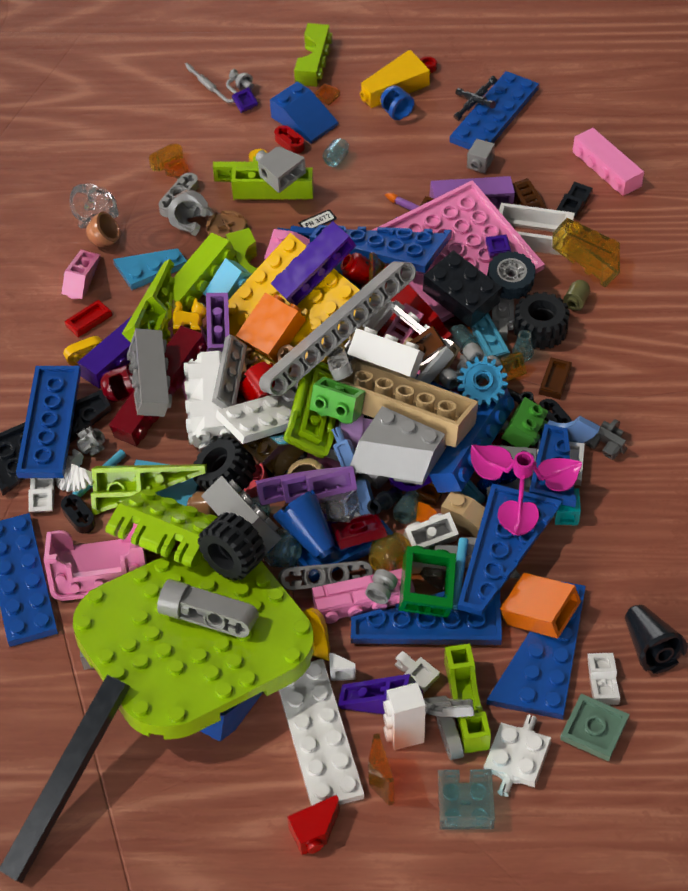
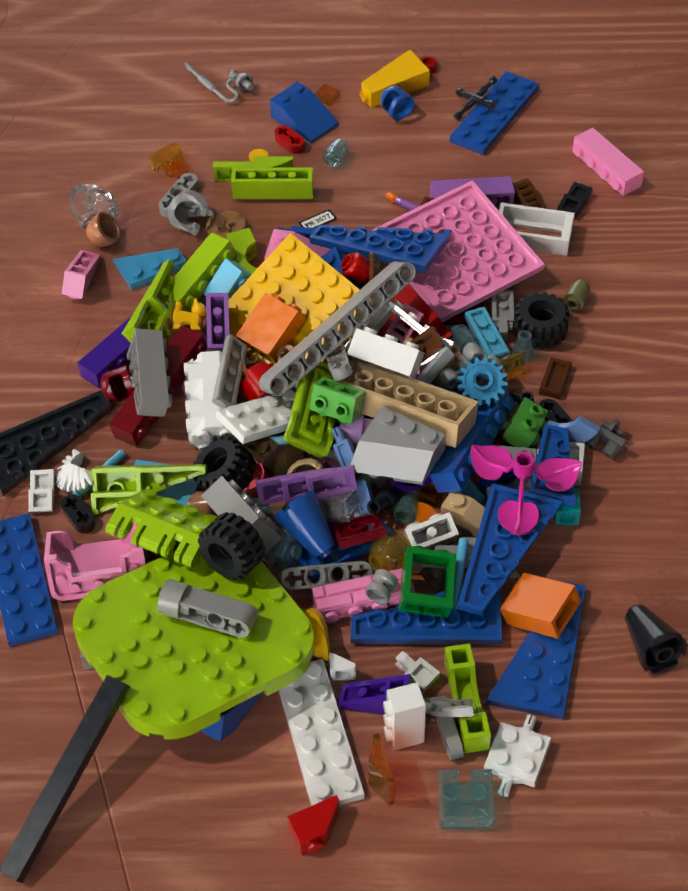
blue plate [16,366,81,478] -> none
yellow beam [63,336,102,365] -> none
red tile [64,299,112,338] -> none
light grey gear [77,426,105,456] -> none
dark purple tile [232,87,258,113] -> none
light grey torso [256,147,306,193] -> none
dark purple brick [270,221,357,306] -> none
lime arch [294,23,333,87] -> none
black brick [423,250,502,328] -> none
light grey brick [467,139,495,173] -> none
dark purple tile [485,234,511,258] -> none
black wheel [487,251,536,300] -> none
clear yellow wedge [552,218,620,287] -> none
sand green plate [560,693,630,762] -> none
white slope [587,653,620,705] -> none

